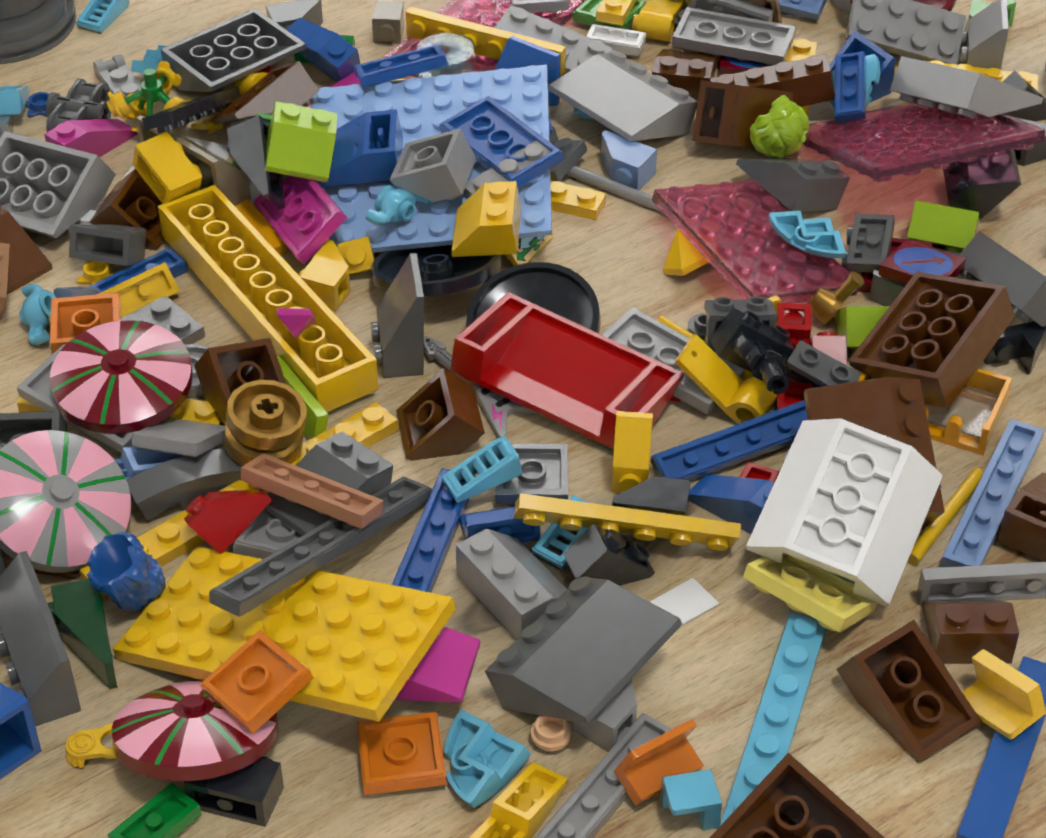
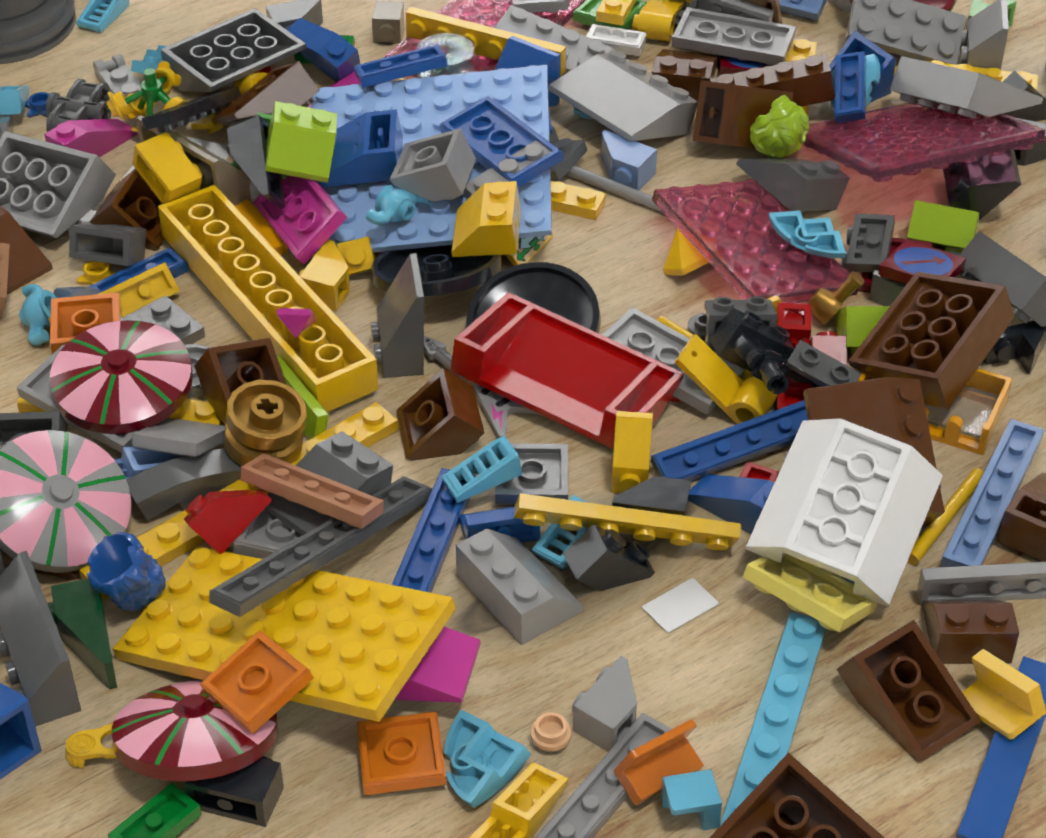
dark grey slope [485,576,682,724] -> none

